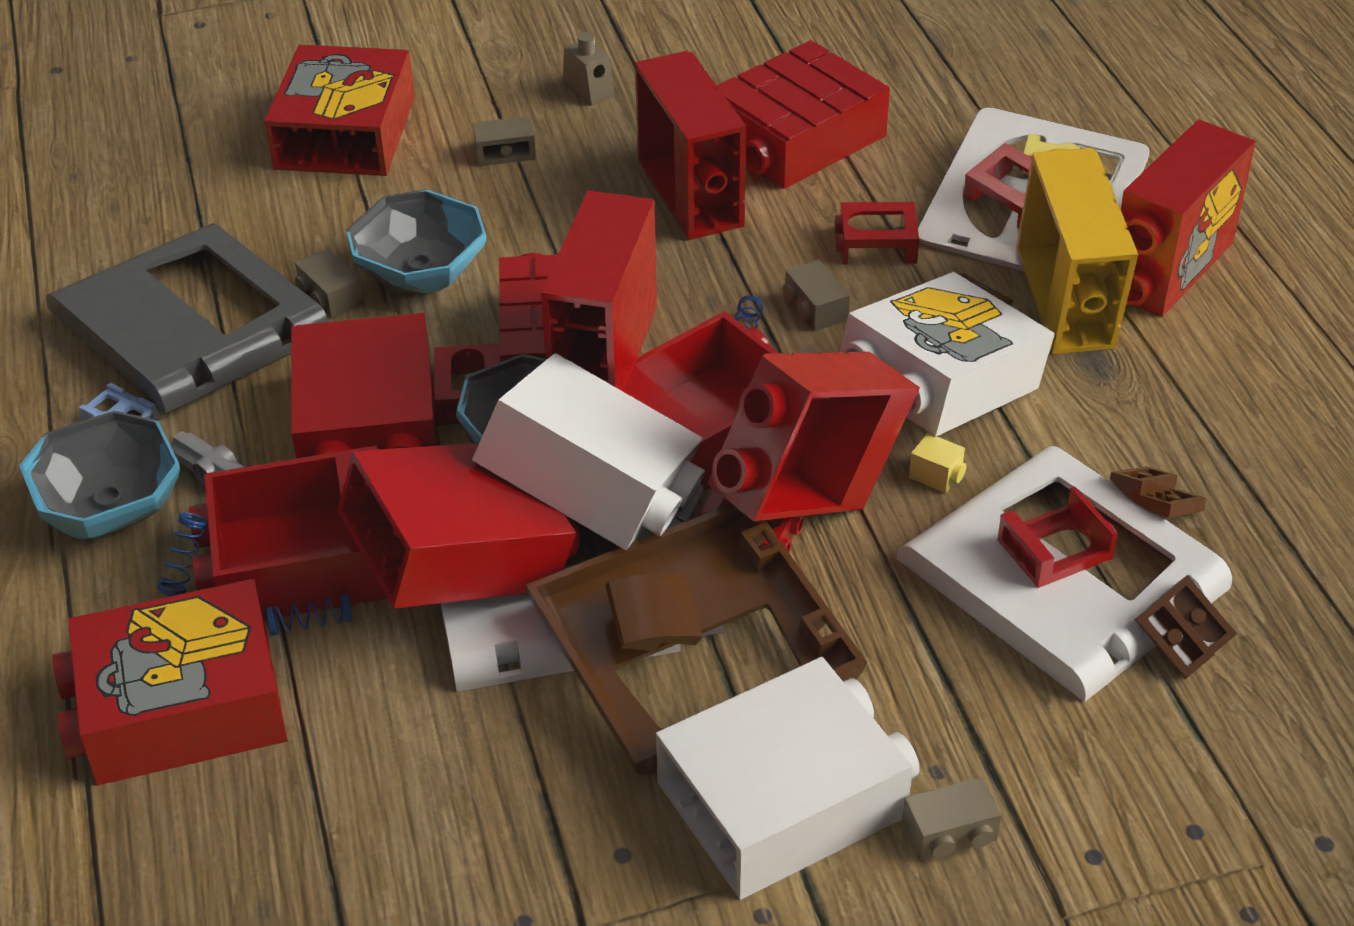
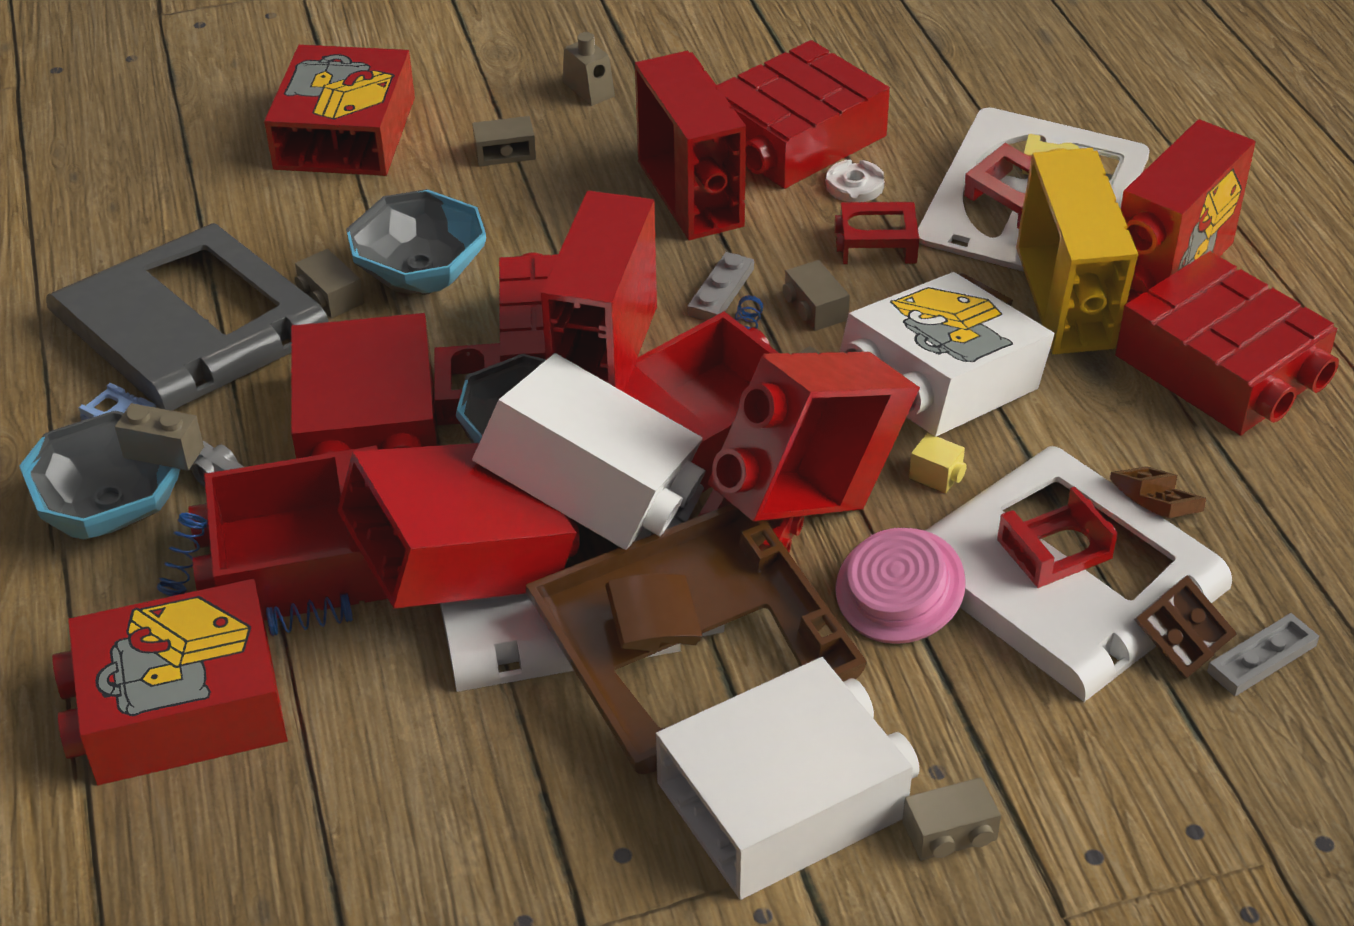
none -> dark tan brick [115,403,204,471]
none -> light grey plate [688,252,754,321]
none -> white tile [825,160,885,202]
none -> bright pink piece [836,528,966,644]
none -> red brick [1115,251,1339,436]
none -> light grey plate [1207,613,1319,696]

